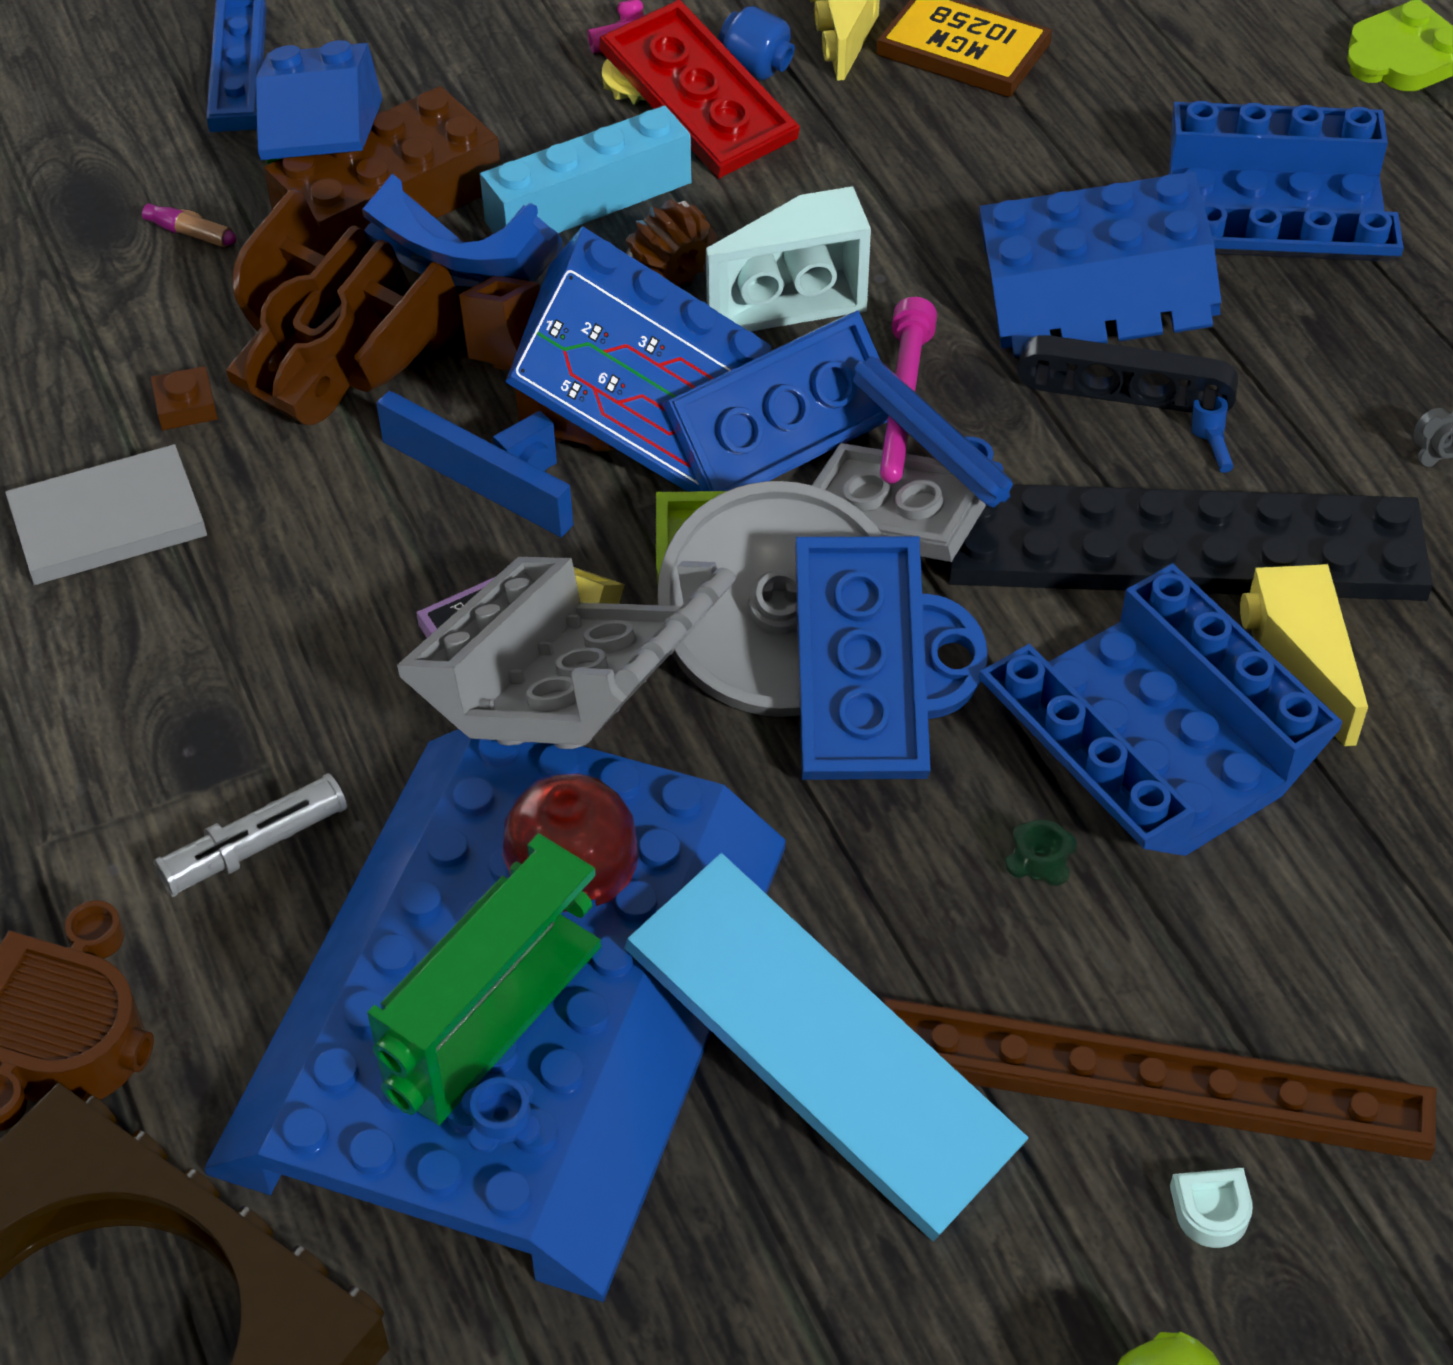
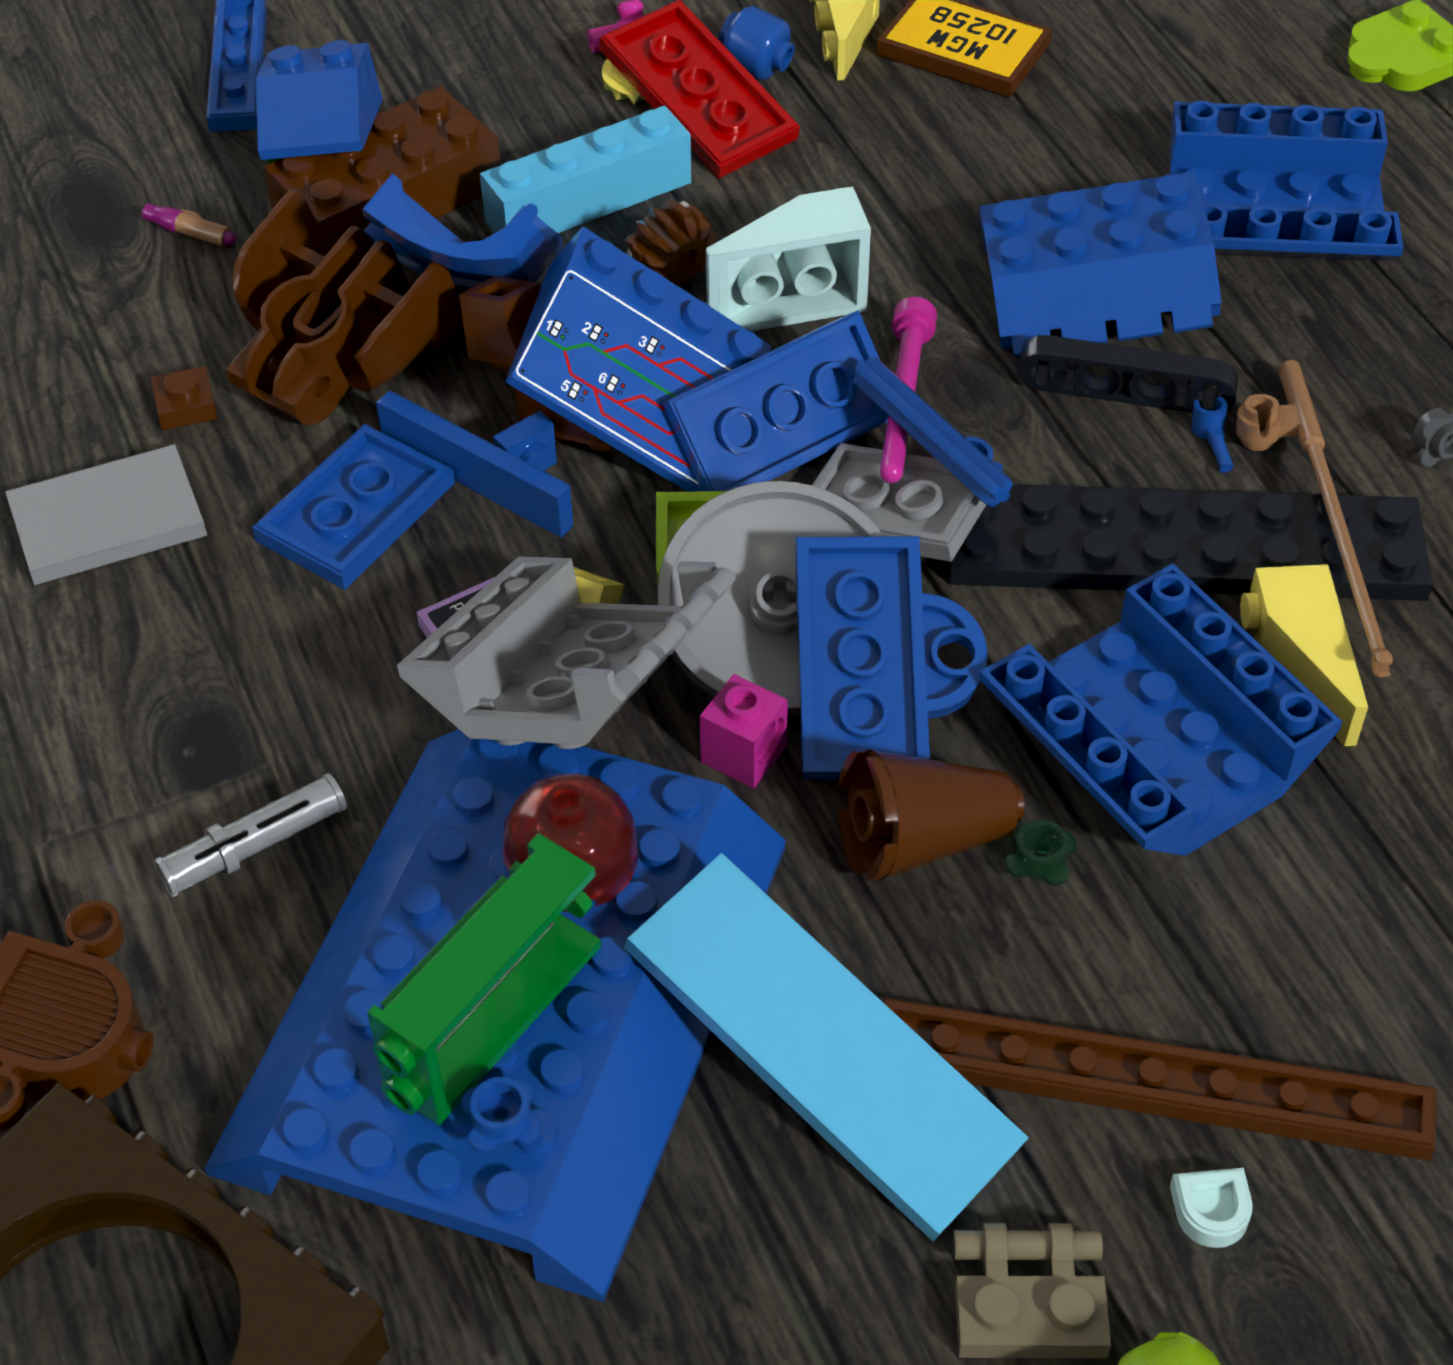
none -> blue tile [252,424,455,590]
none -> dark pink brick [700,674,788,789]
none -> reddish brown cone [837,749,1025,881]
none -> dark tan plate [953,1223,1111,1358]
none -> medium nougat piece [1236,360,1393,677]

